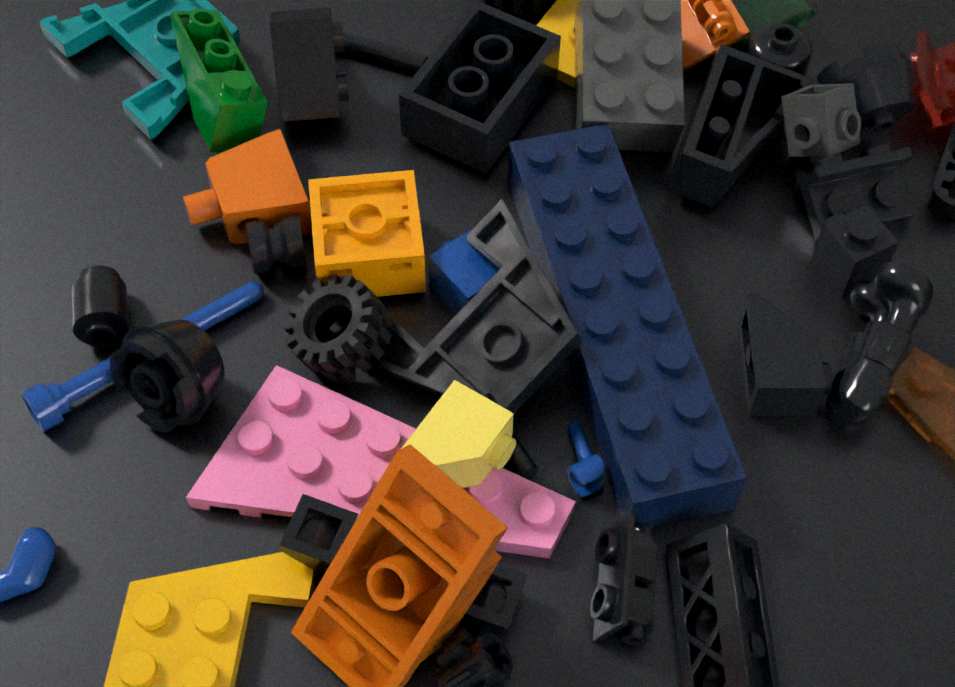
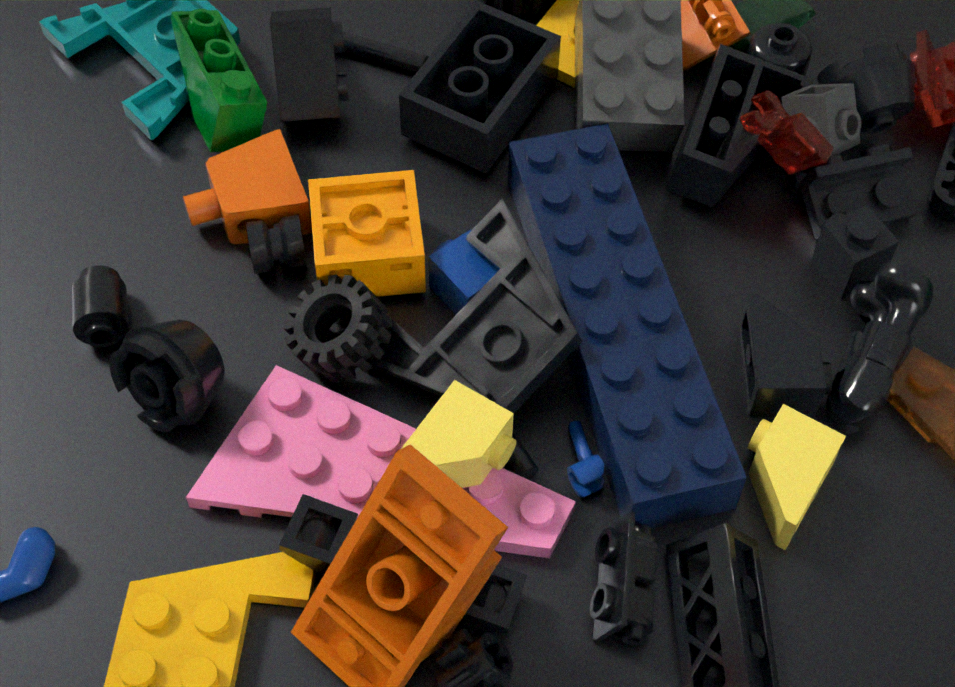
blue piece [21,281,264,432] -> none
none -> clear red plate [740,90,834,174]
none -> light yellow slope [747,404,846,550]

